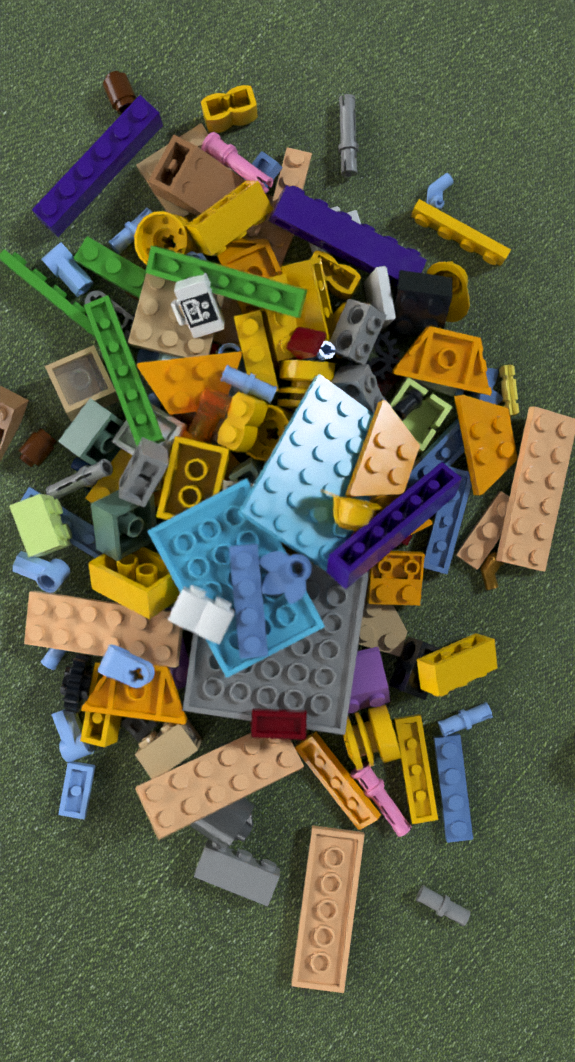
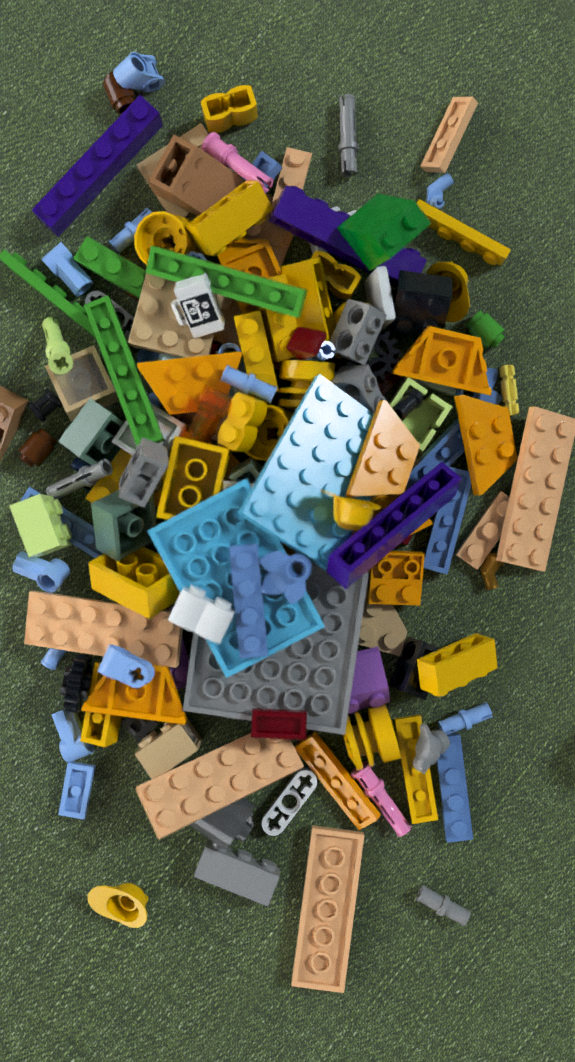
none -> black bush [28,388,63,422]
none -> yellowish green pin [42,317,73,374]
none -> yellow piece [88,883,148,928]
none -> light blue piece [113,52,165,92]
none -> white beam [262,767,317,836]
none -> green slope [337,194,431,271]
none -> light grey animal [413,724,450,774]
none -> light nougat plate [420,97,478,173]
none -> bright green brick [466,310,505,349]

